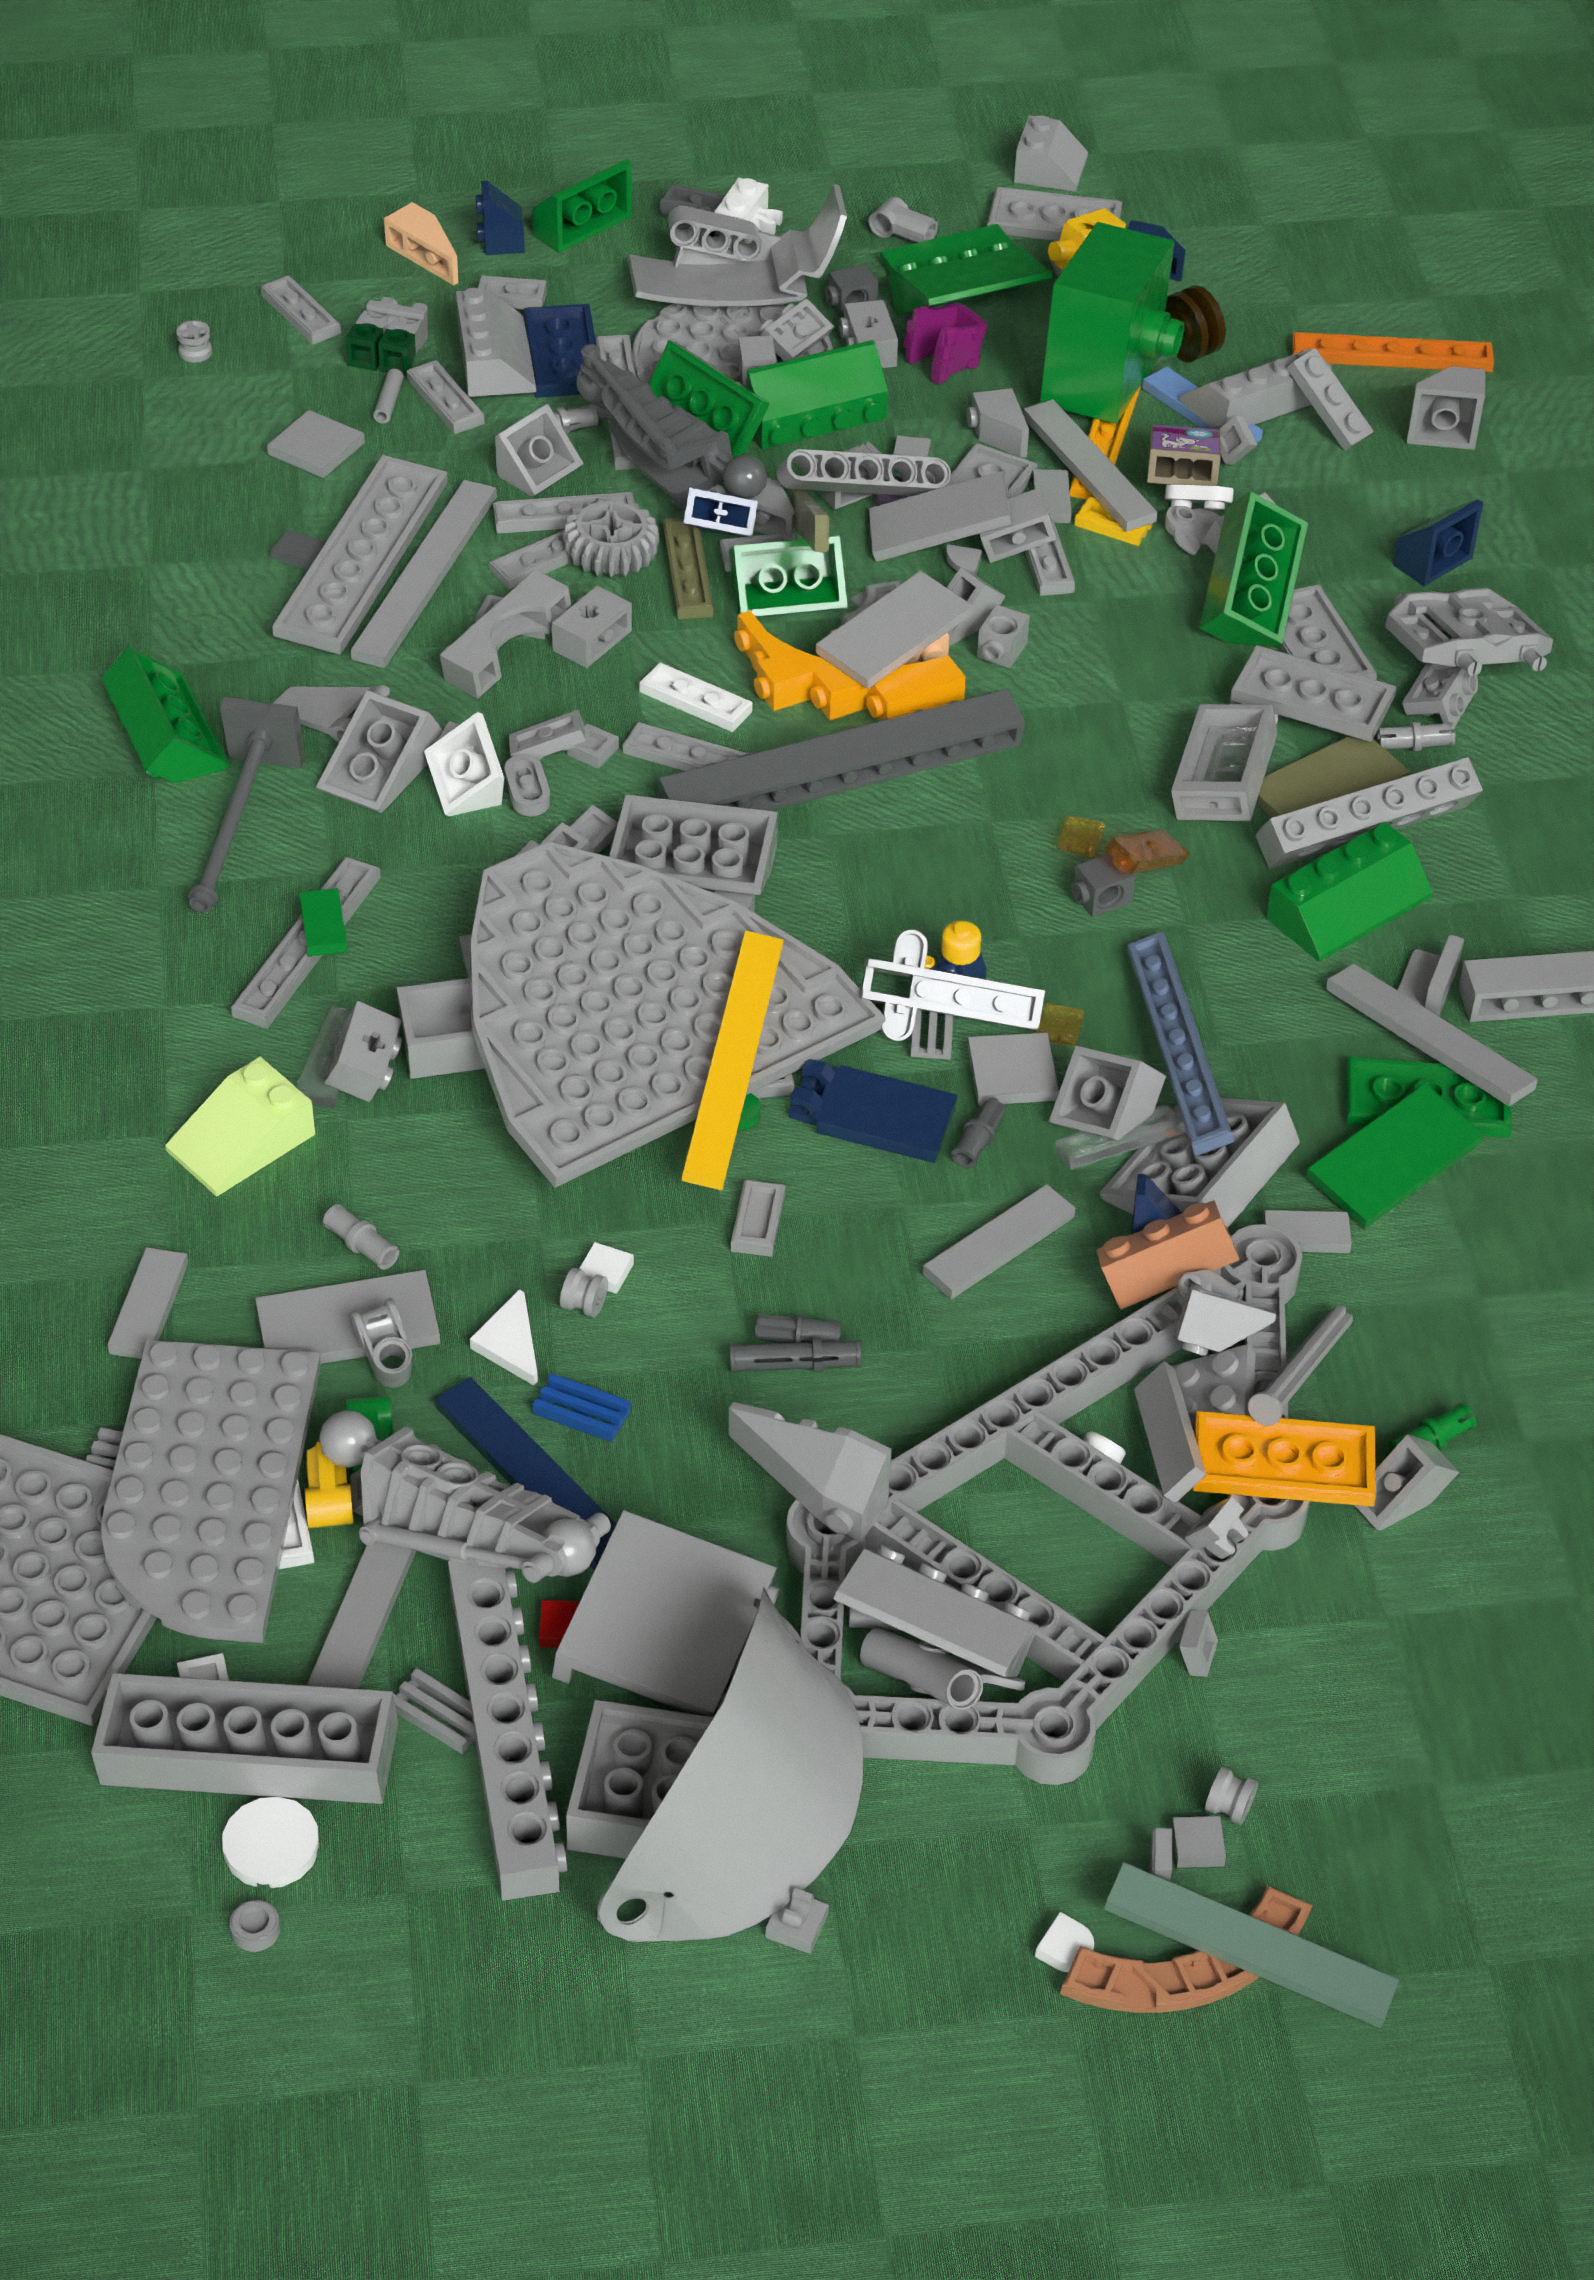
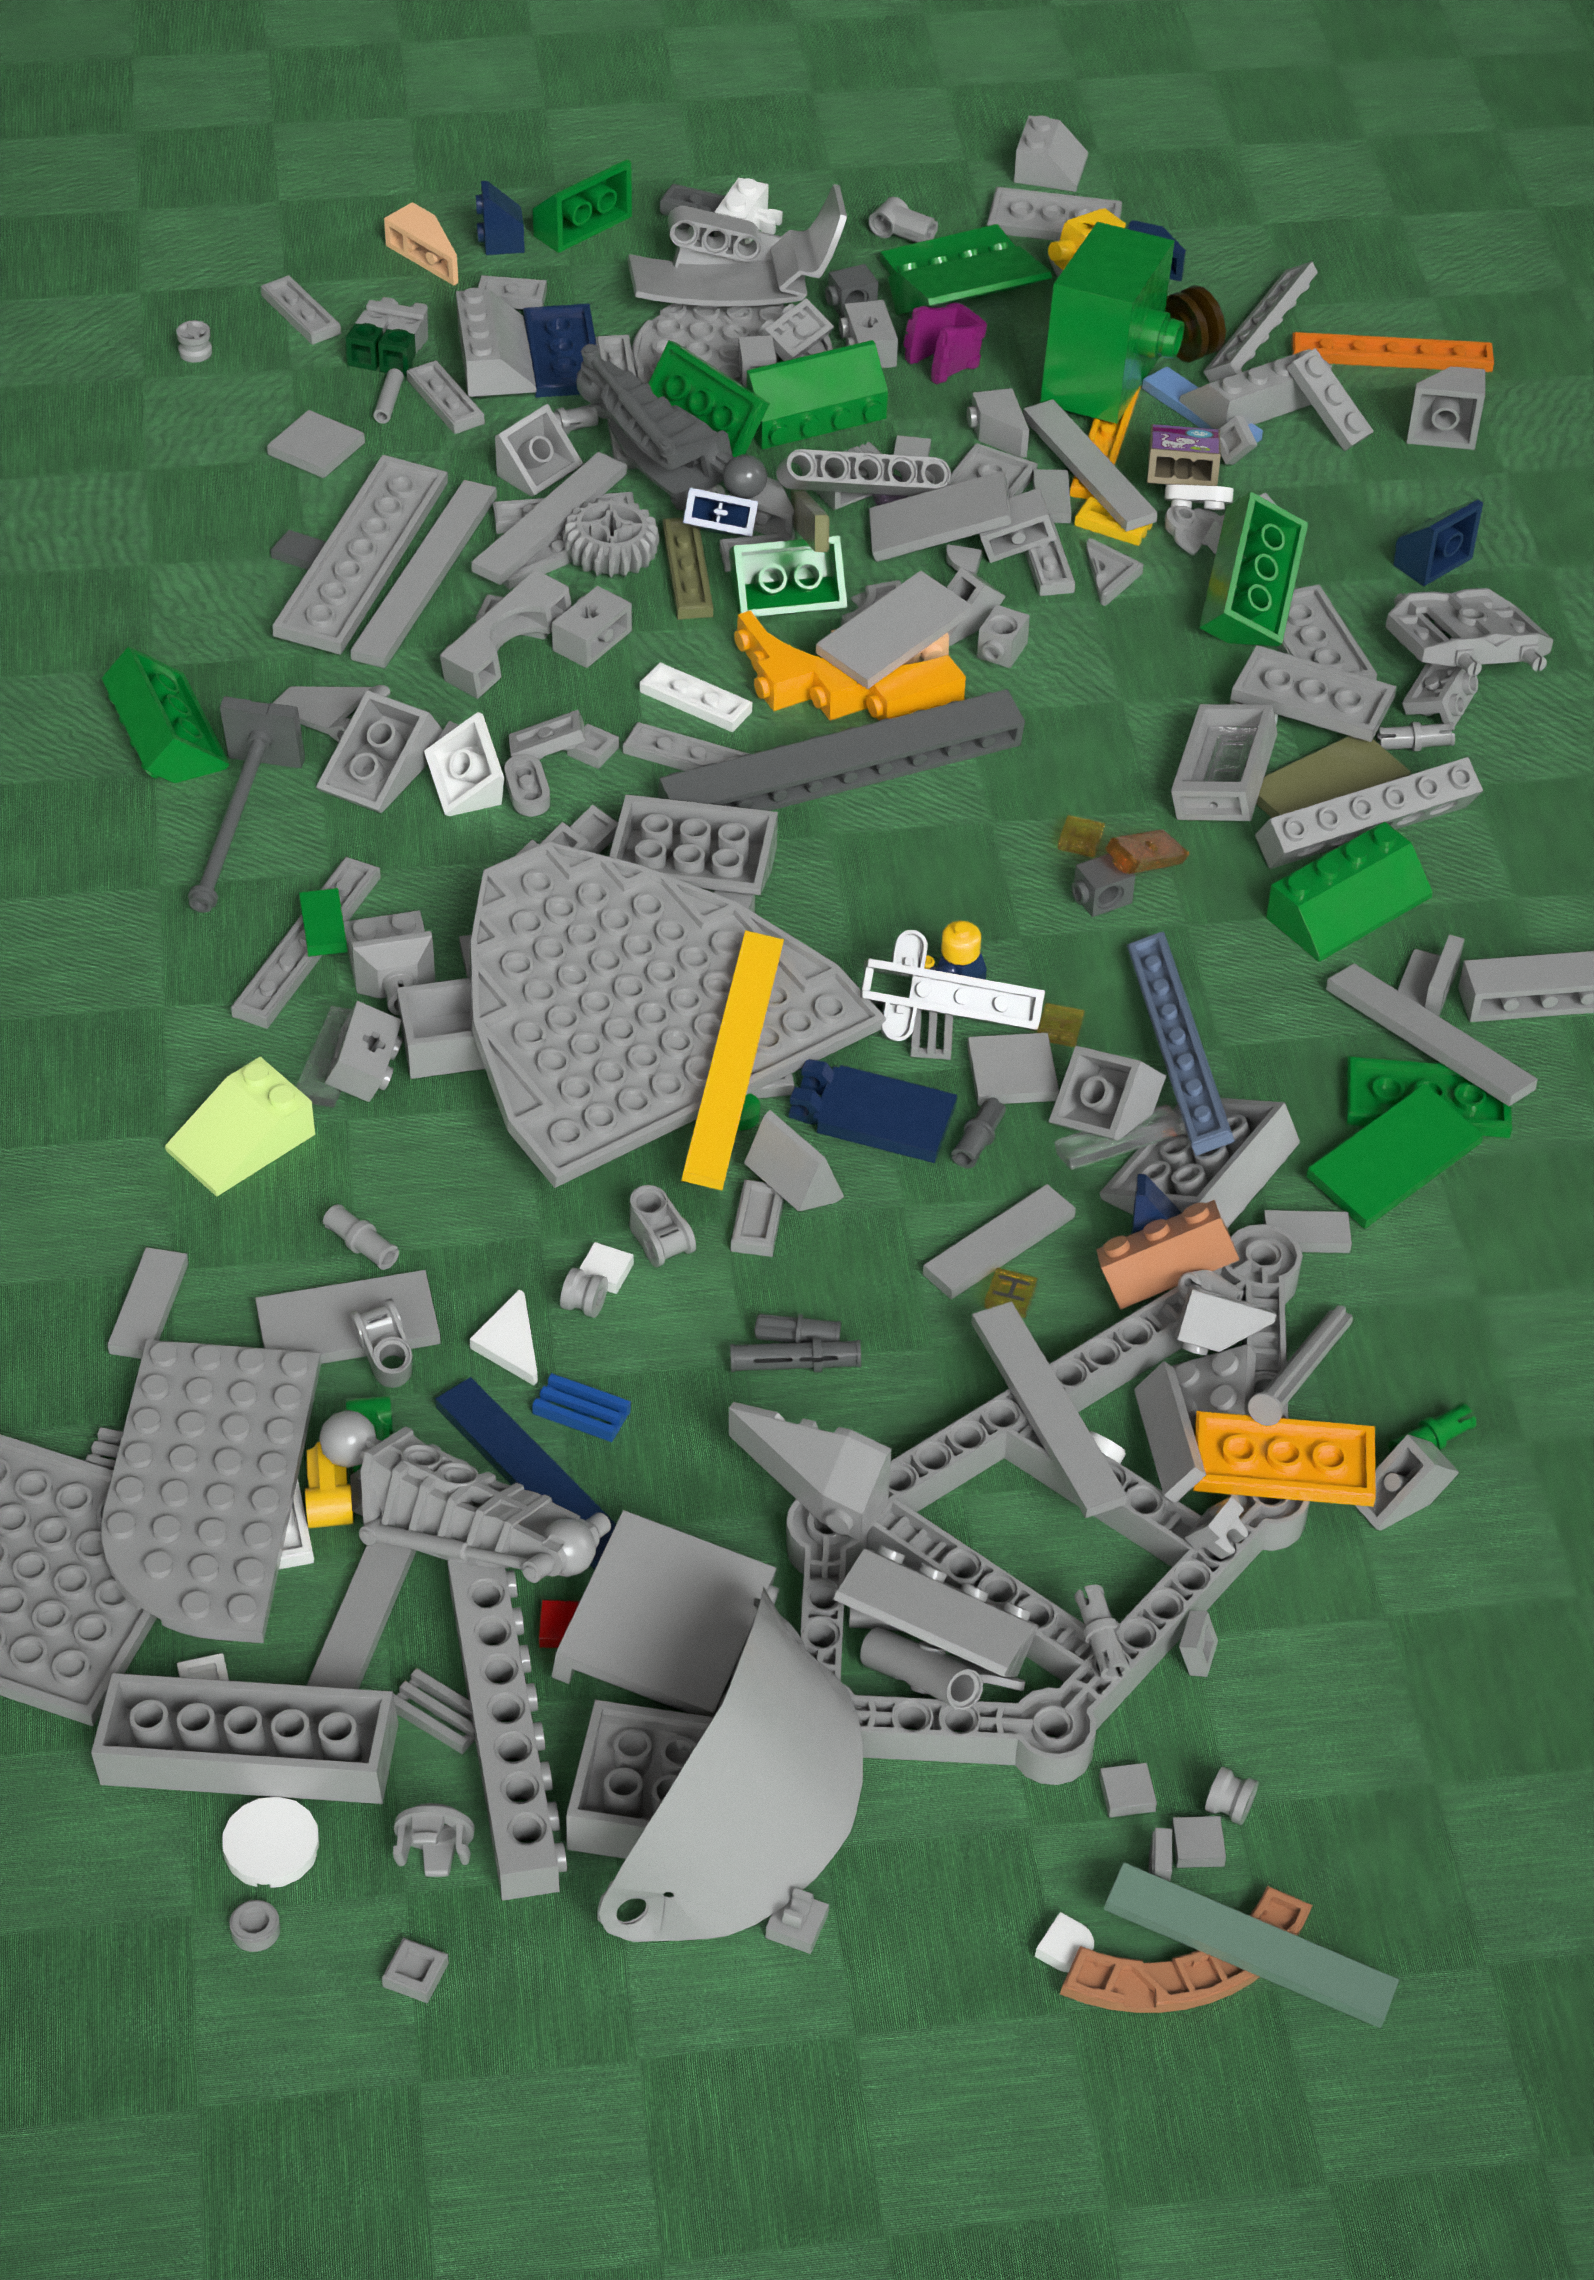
none -> light grey plate [344,910,435,1015]
none -> light grey tile [382,1938,449,2004]
none -> light grey piece [393,1803,475,1877]
none -> light grey tile [471,452,627,585]
none -> light grey piece [629,1185,696,1268]
none -> light grey slope [744,1110,844,1211]
none -> light grey tile [971,1301,1127,1518]
none -> clear yellow tile [984,1268,1038,1318]
none -> light grey pin [1074,1585,1130,1680]
none -> light grey tile [1086,538,1144,606]
none -> light grey tile [1099,1763,1157,1818]
none -> light grey plate [1204,261,1318,382]

